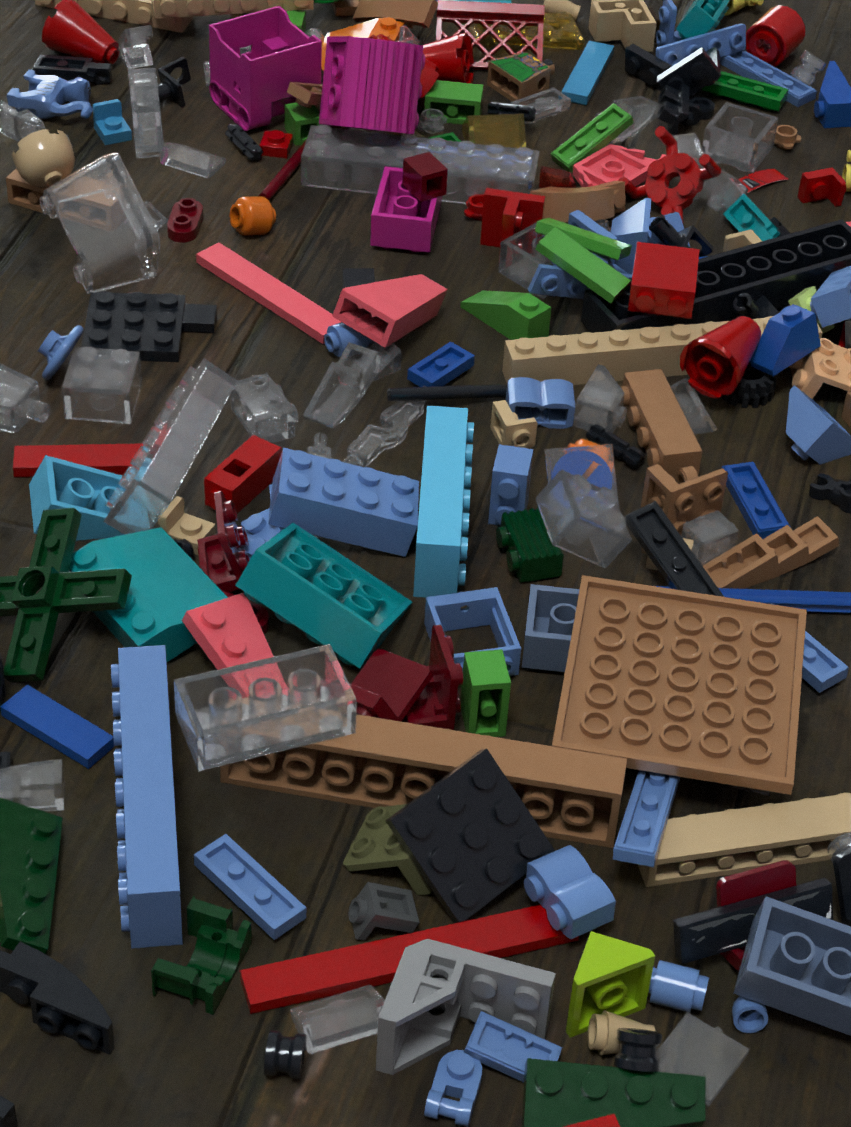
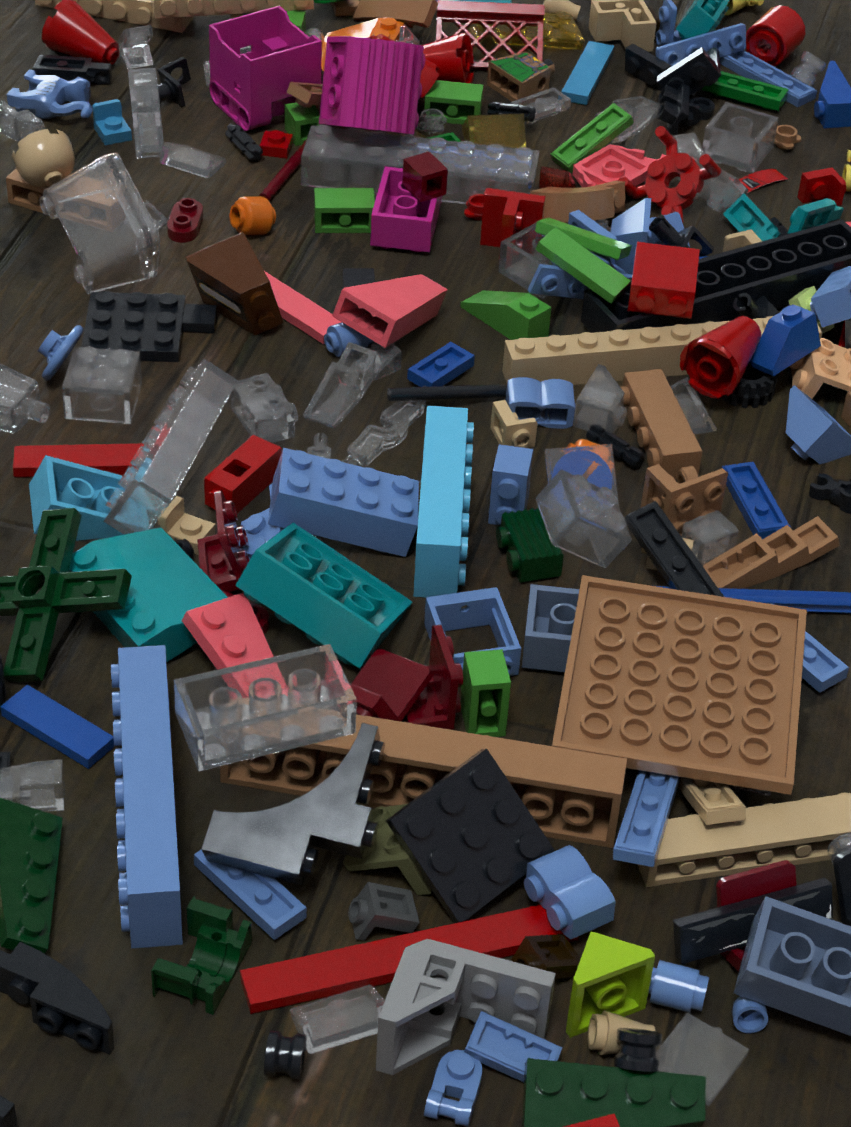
none -> reddish brown slope [185,232,284,335]
none -> arch [202,723,385,885]
none -> bright green brick [314,188,375,233]
none -> dark brown bracket [511,934,581,979]
none -> tan tile [678,777,746,825]
none -> teal hinge [787,198,844,234]

